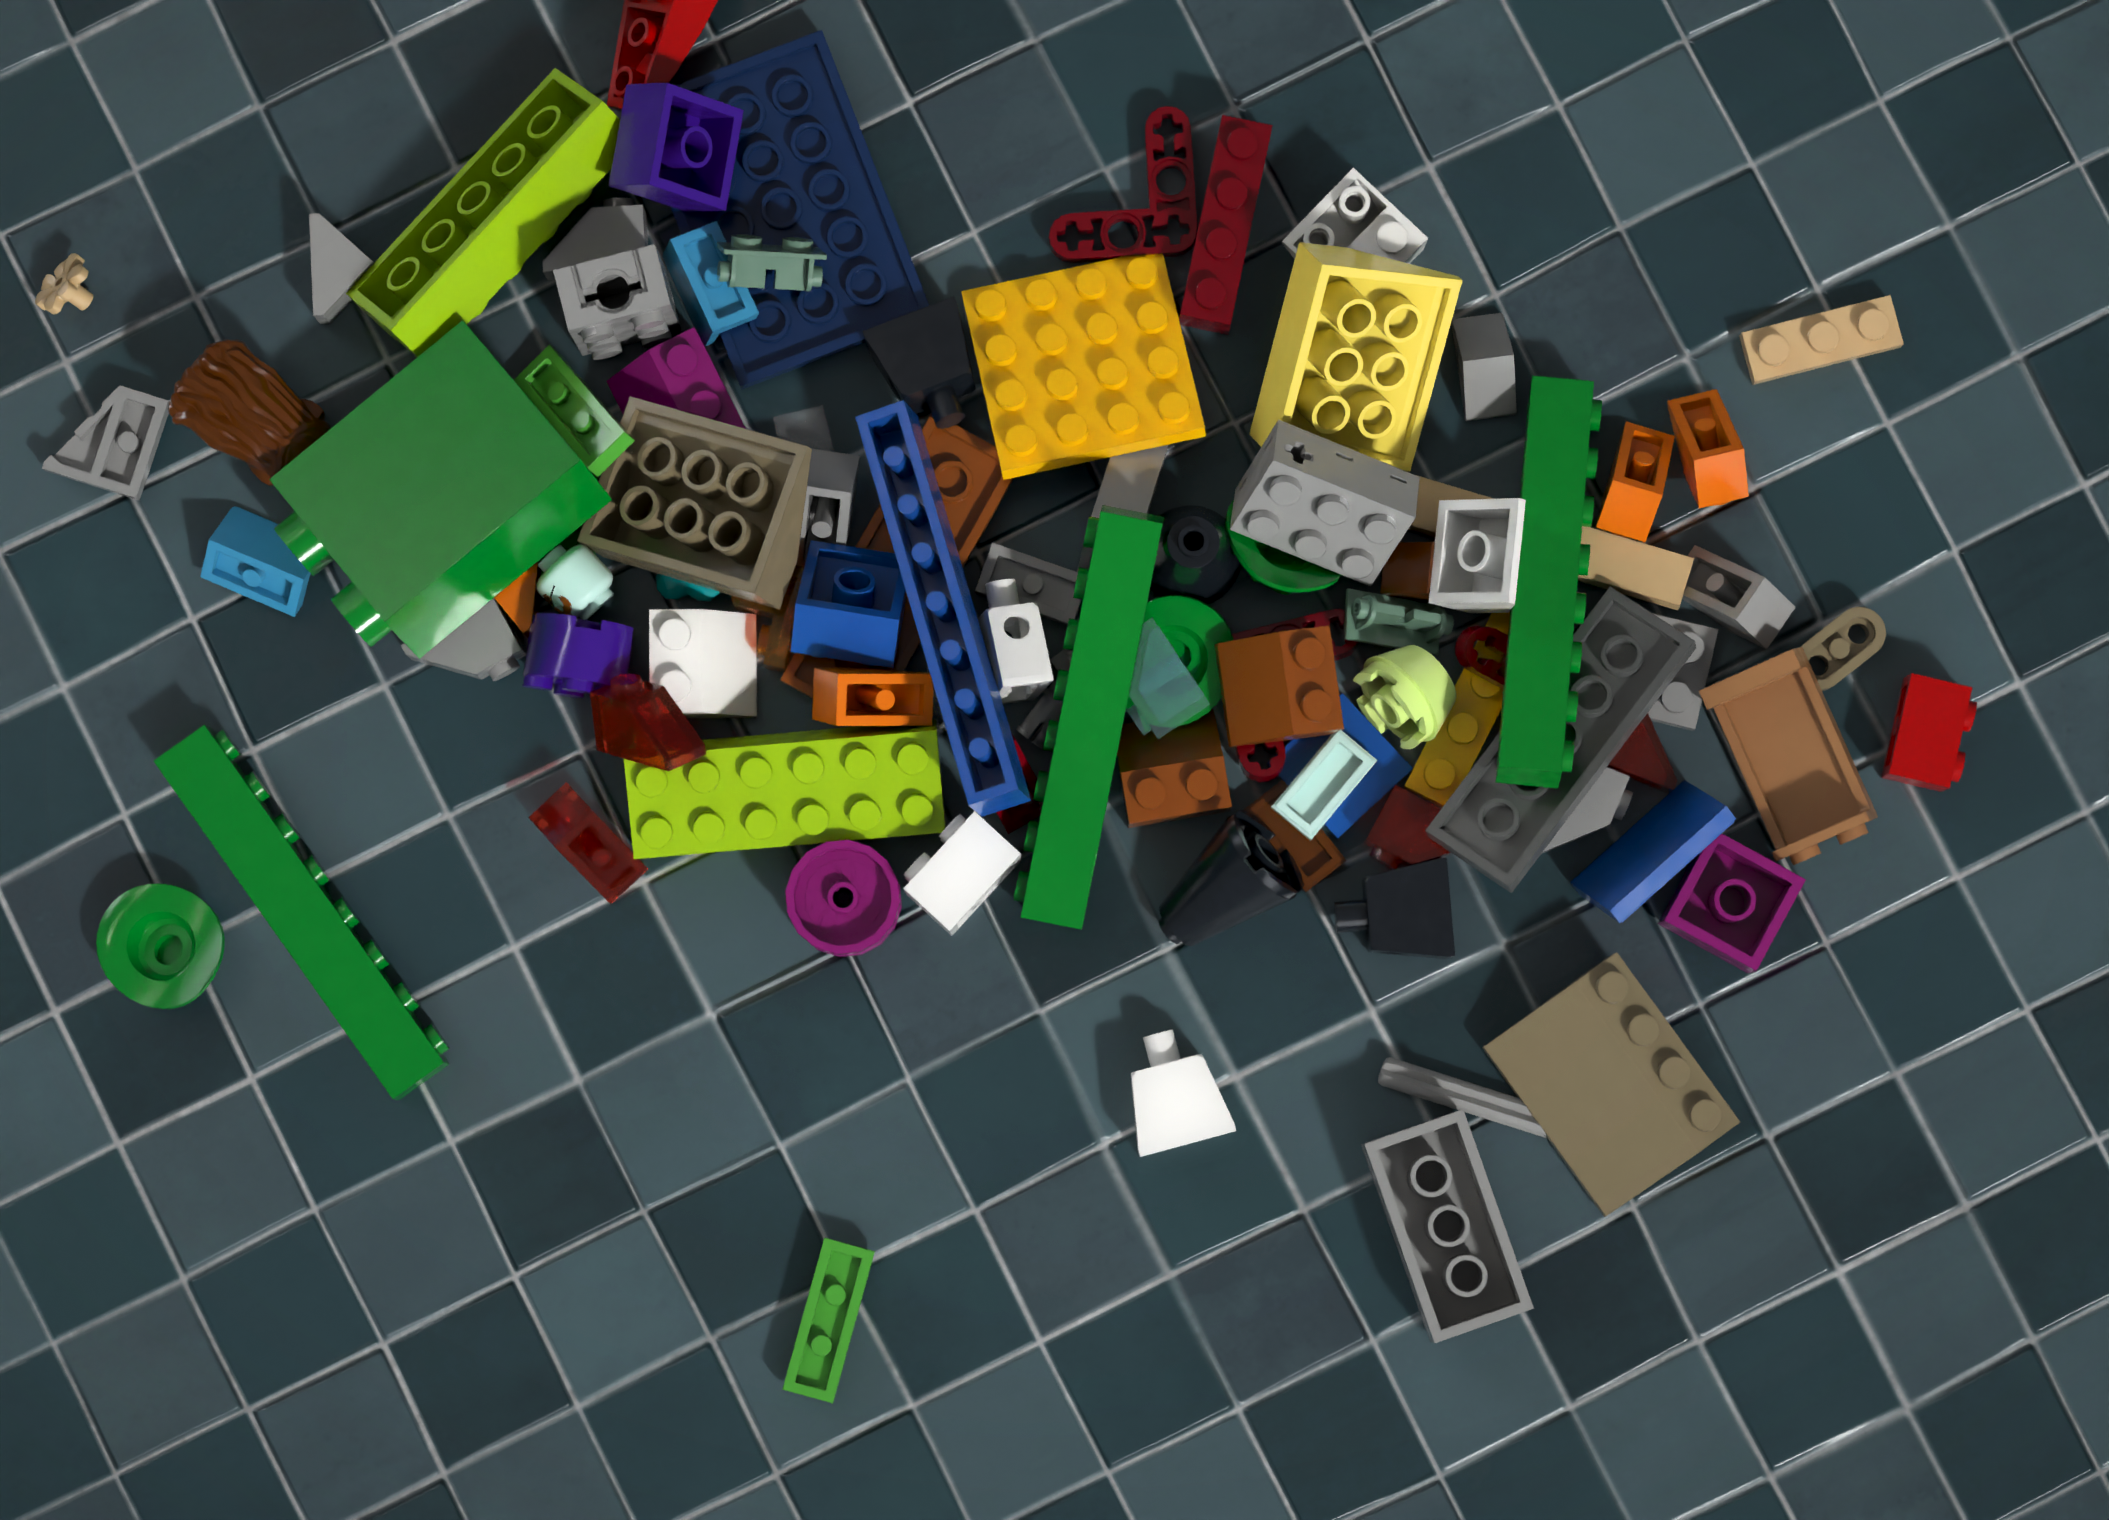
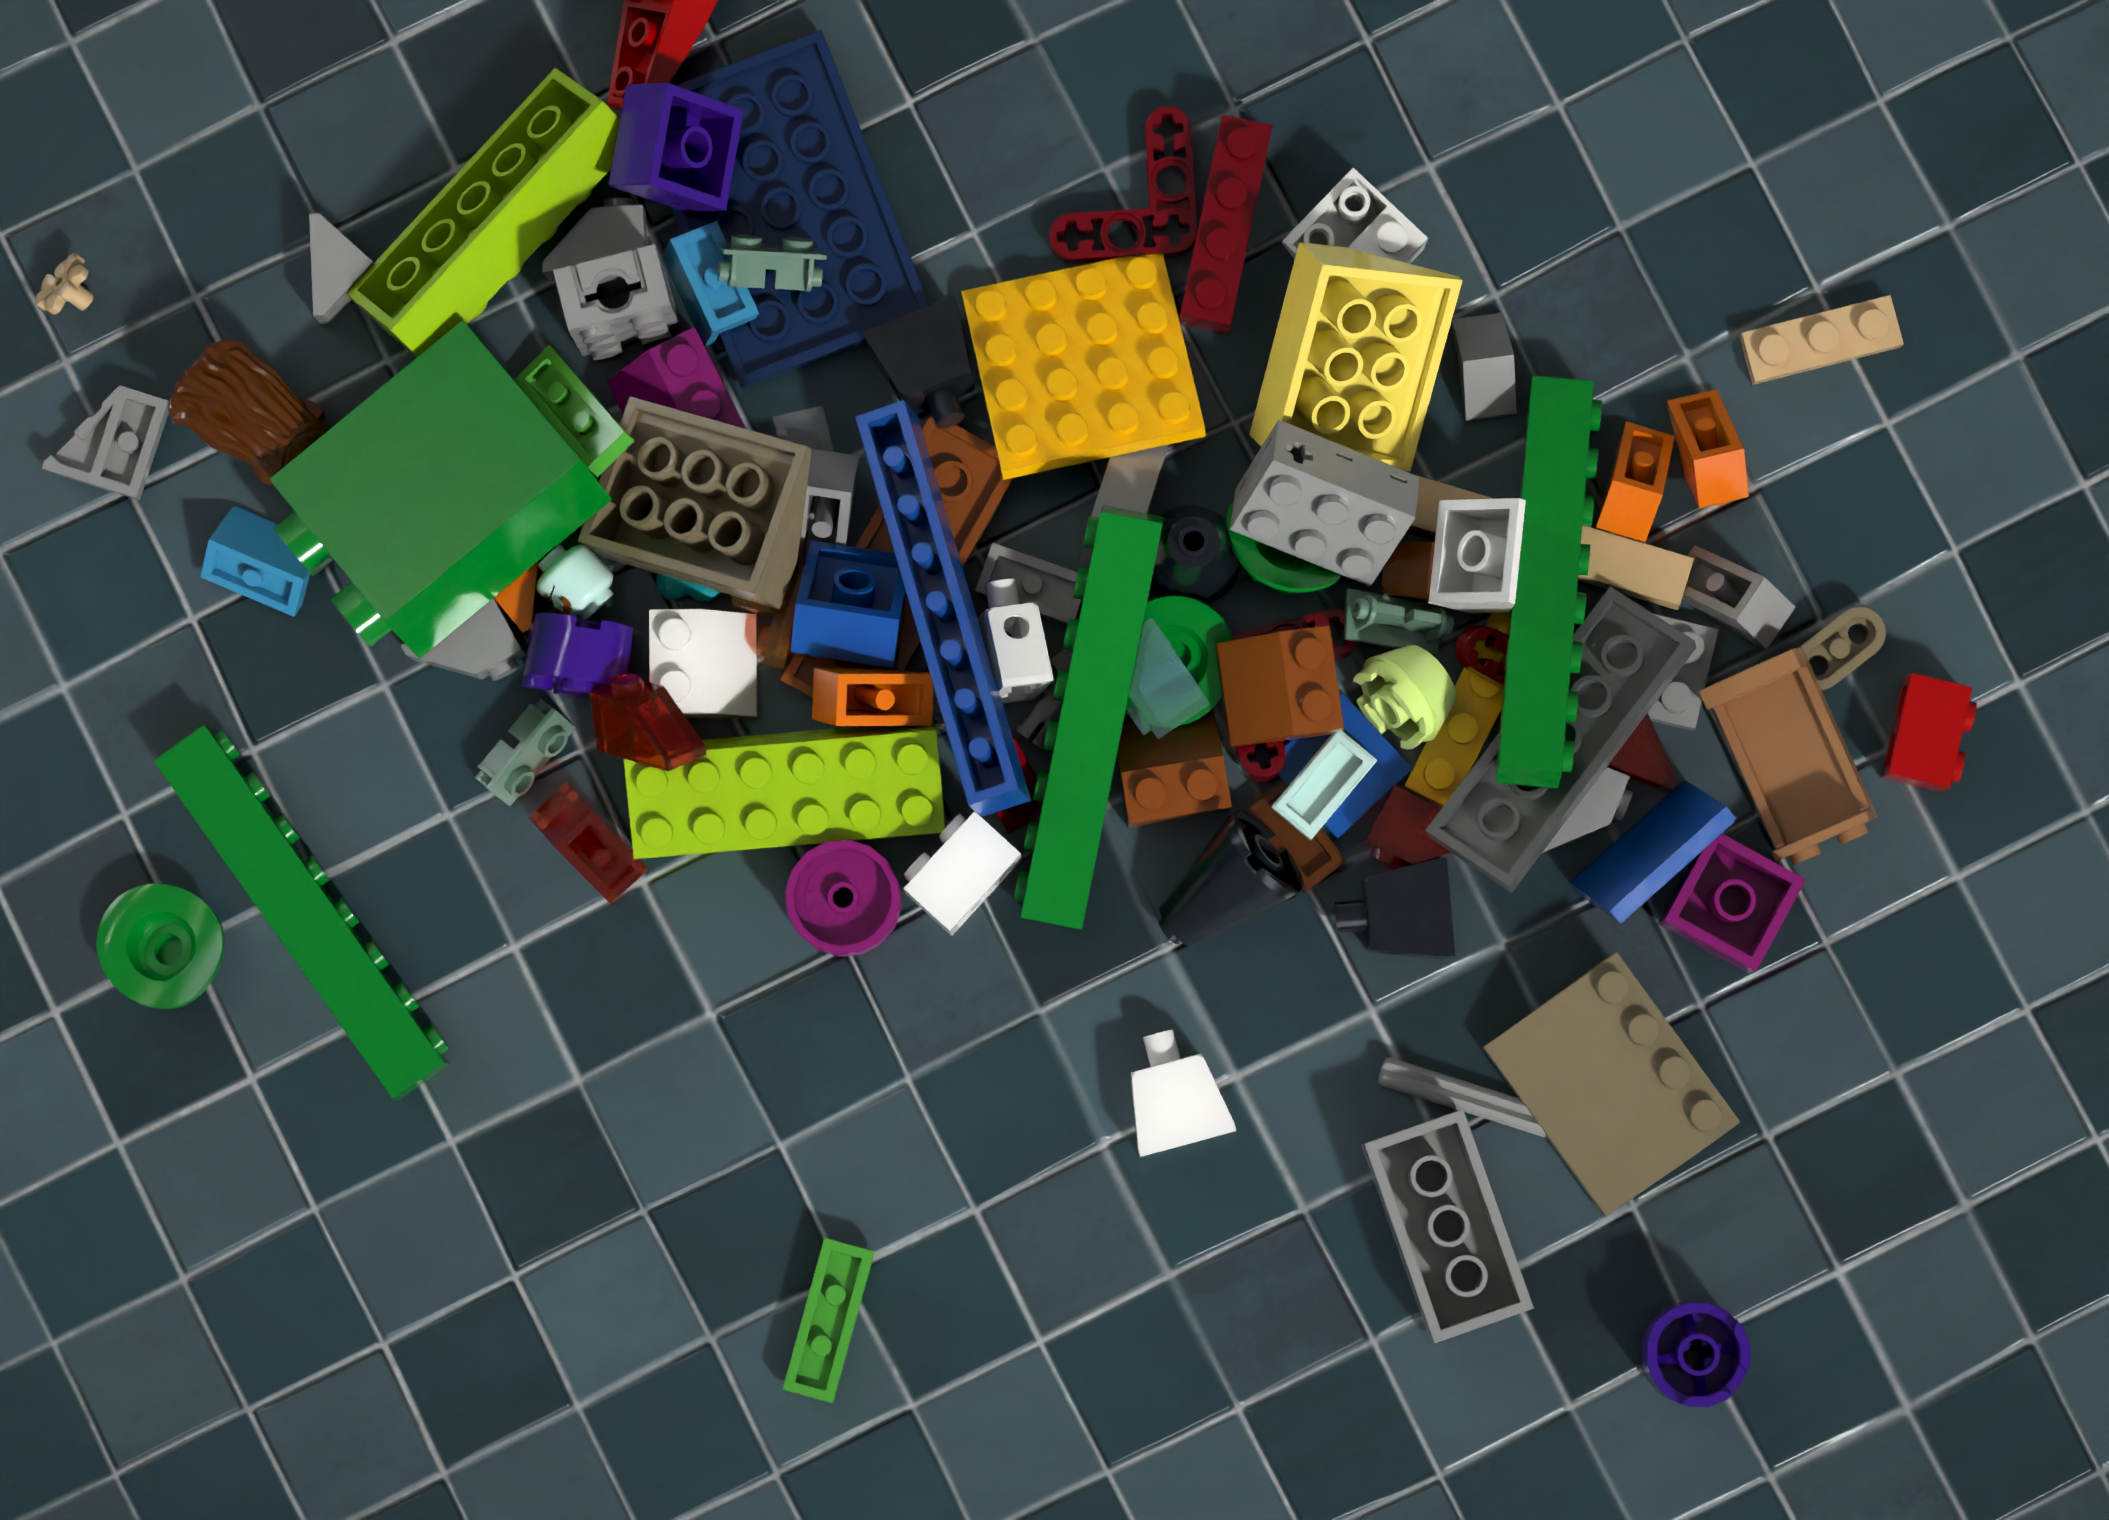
none -> sand green hinge [475,699,576,806]
none -> dark purple brick [1640,1302,1751,1407]

